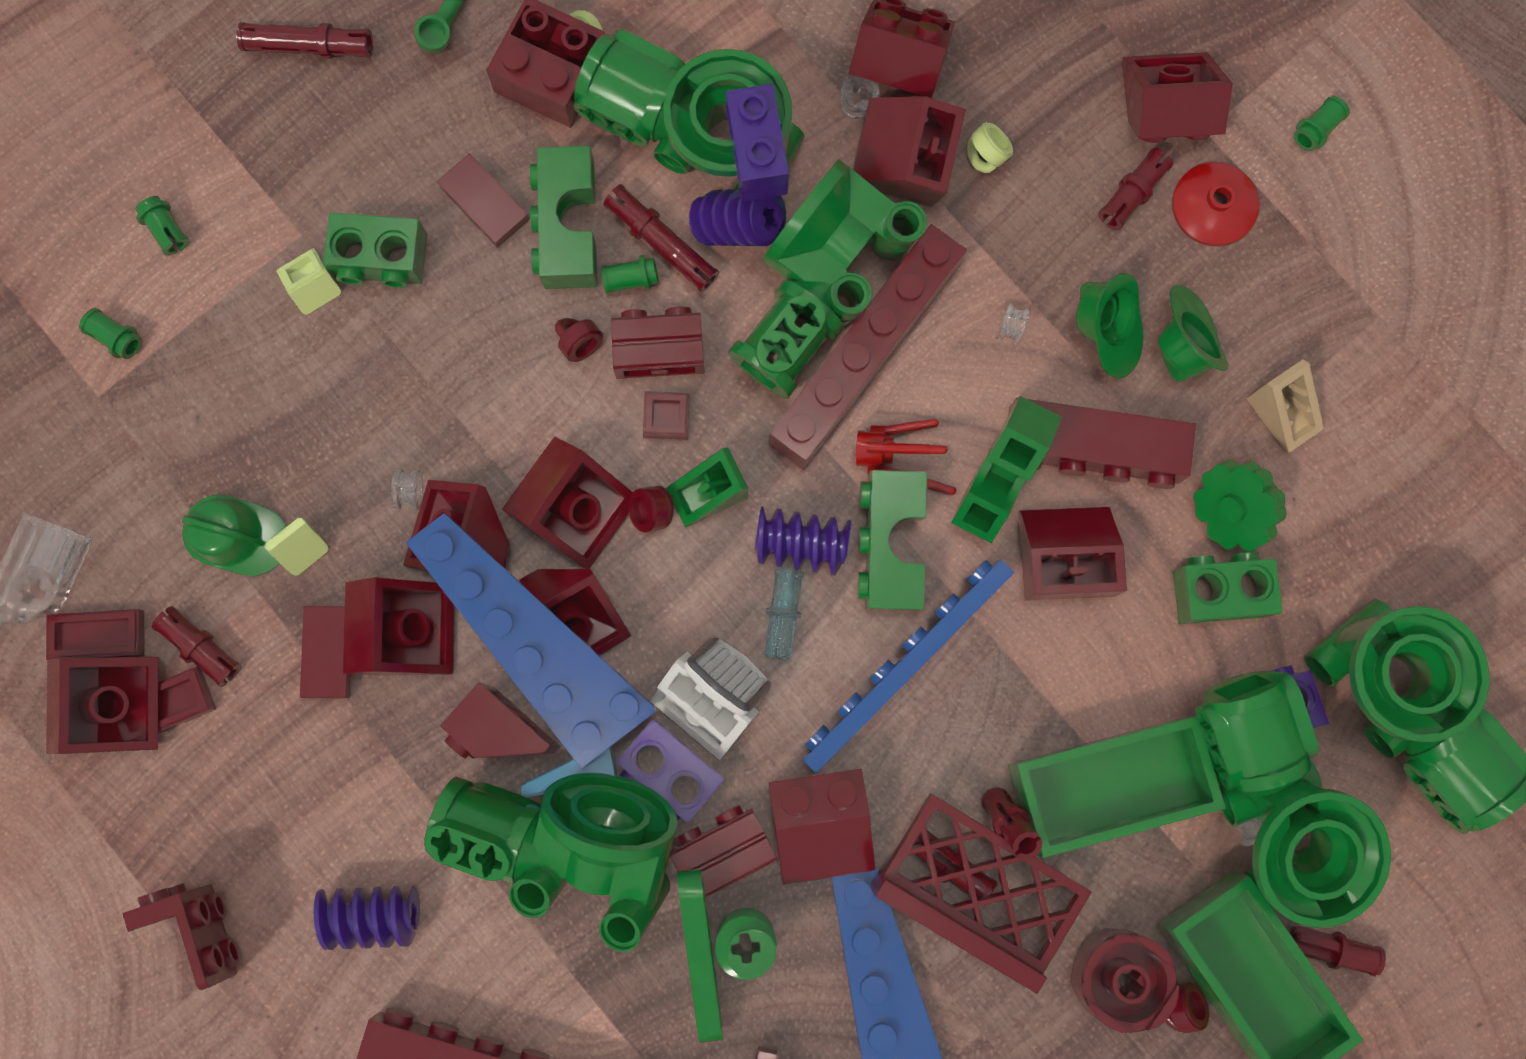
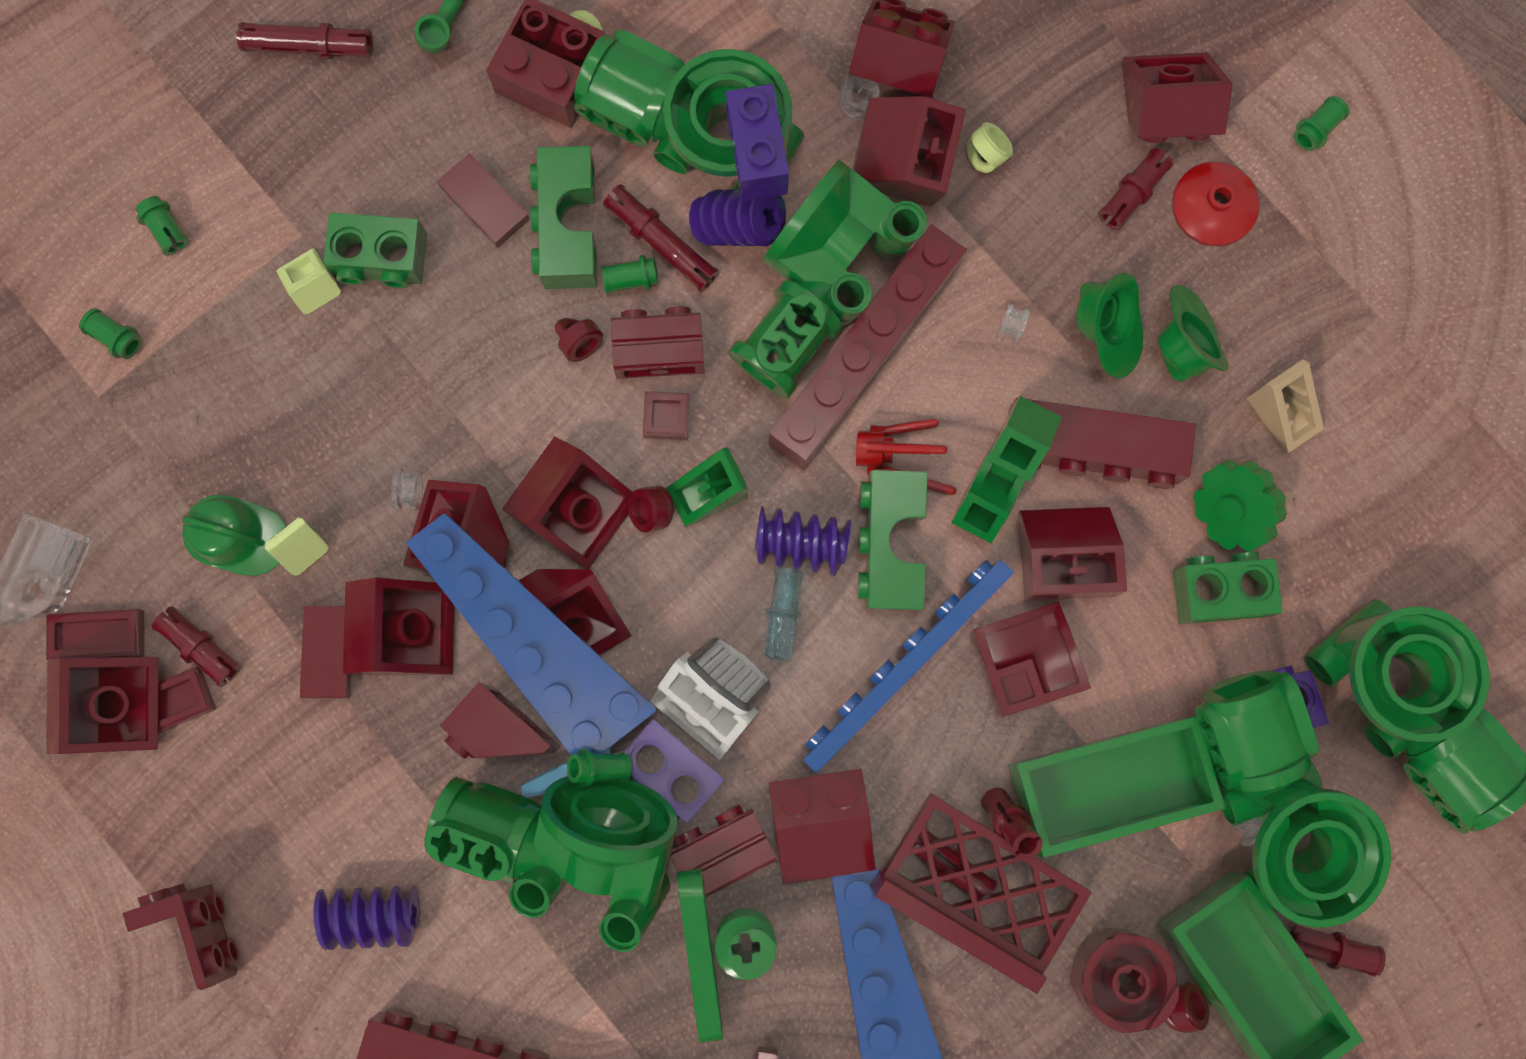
none -> green pin [567,749,632,788]
none -> dark red plate [973,601,1091,717]

